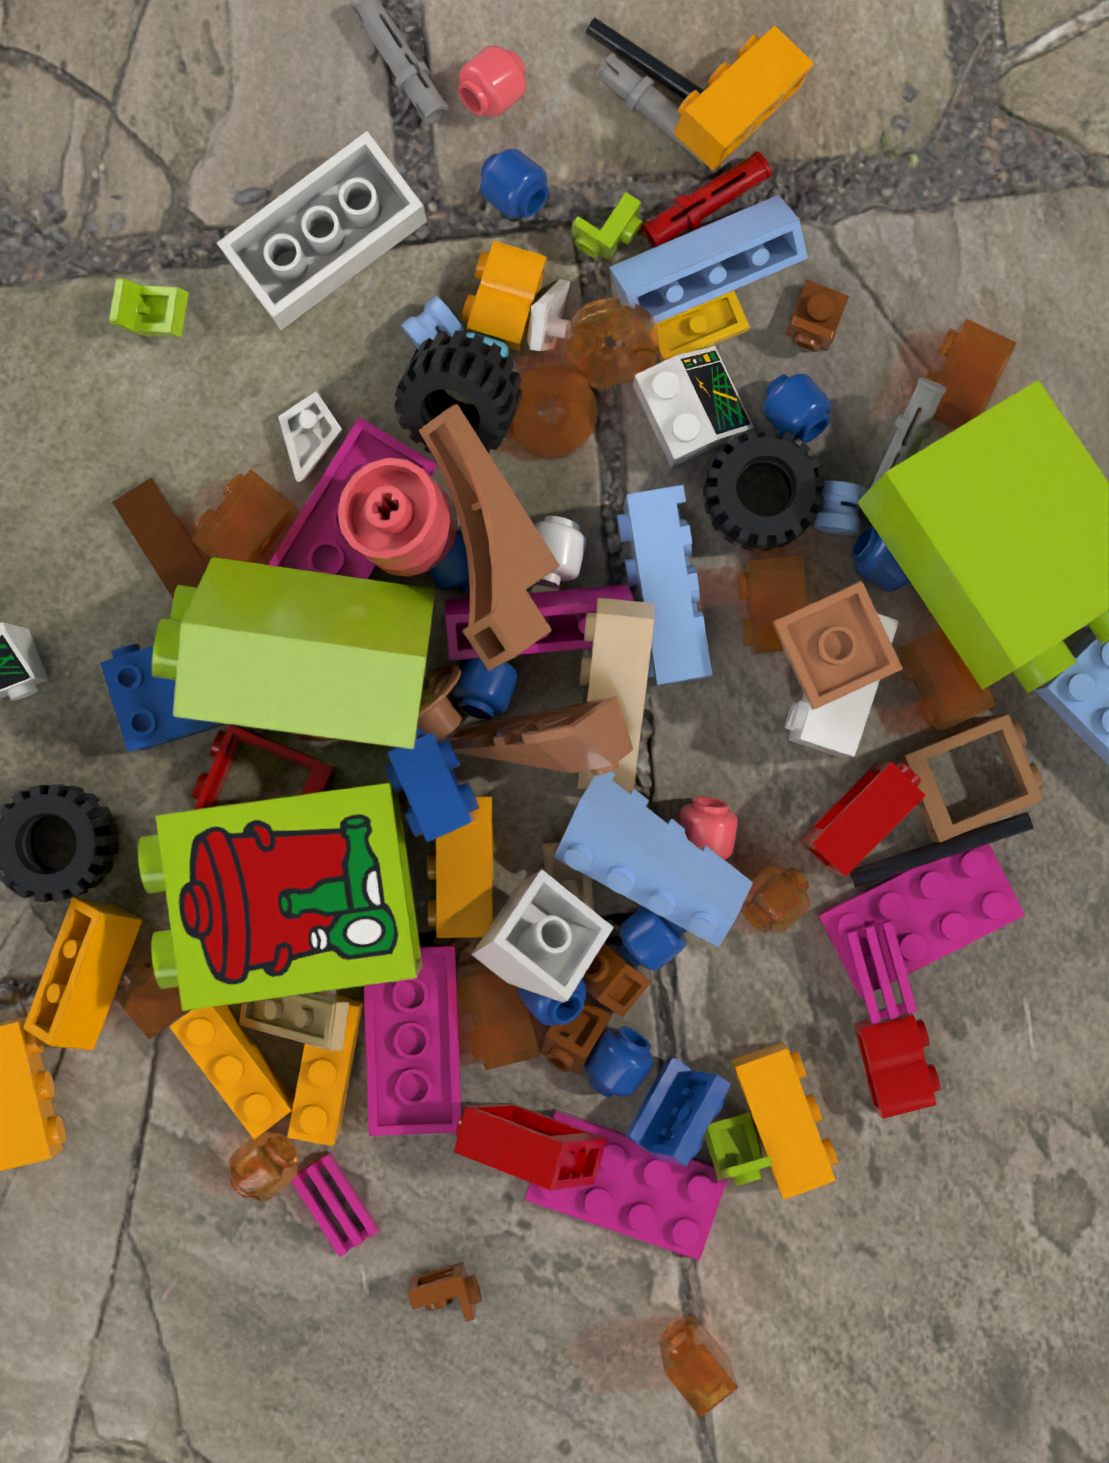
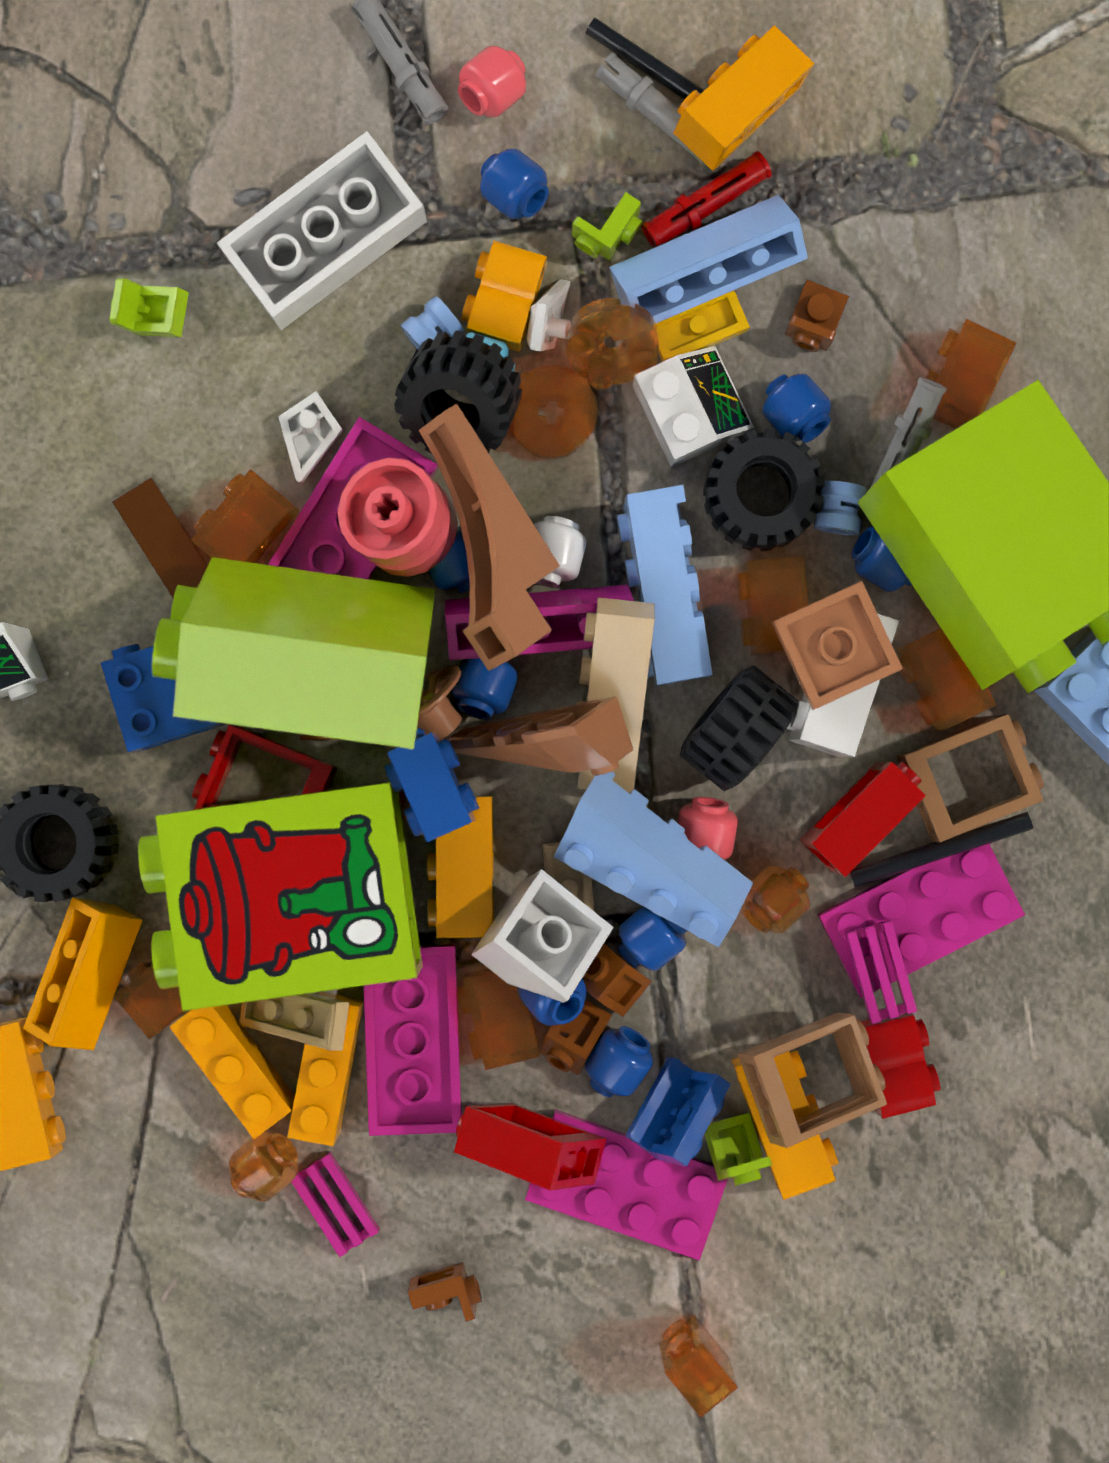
none -> black tyre [680,665,798,791]
none -> medium nougat window [738,1012,887,1148]

